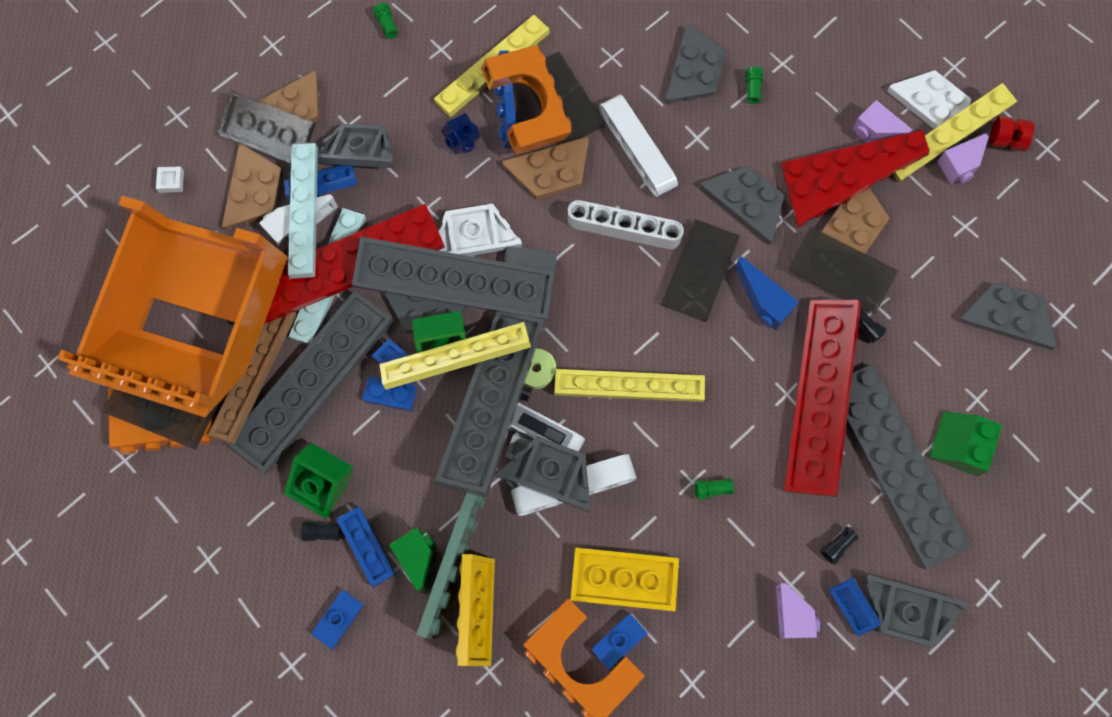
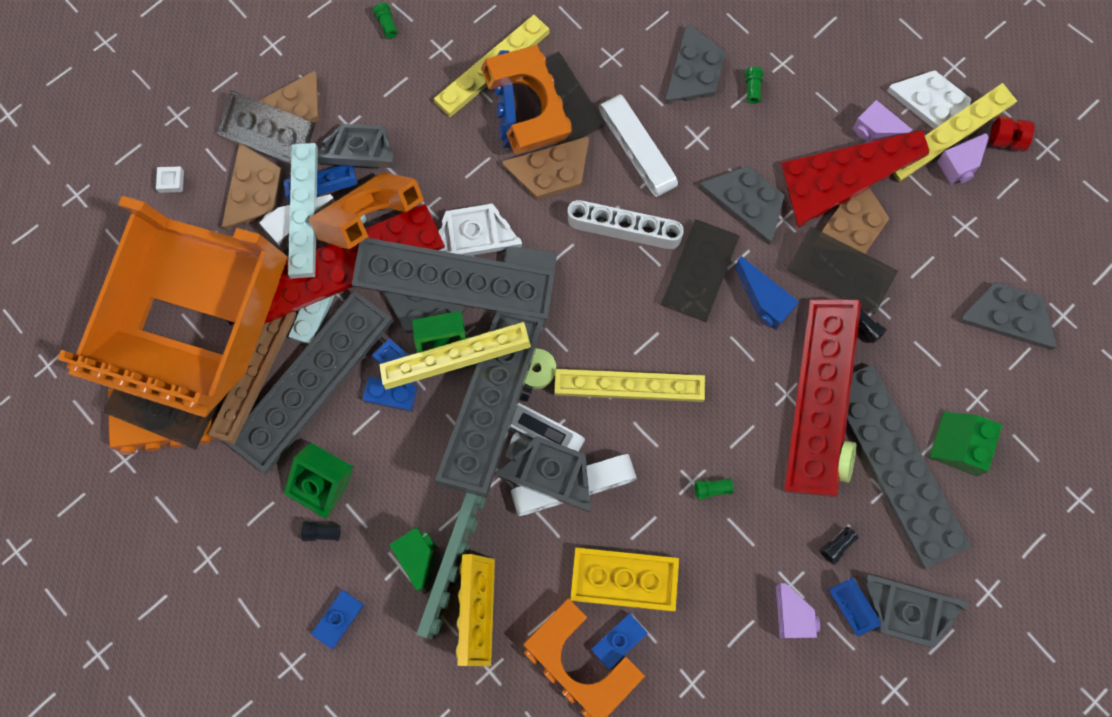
blue plate [336,507,396,588] -> none
clear blue brick [441,113,481,155] -> none
none -> orange arch [308,172,424,249]
none -> yellowish green piece [838,441,856,483]

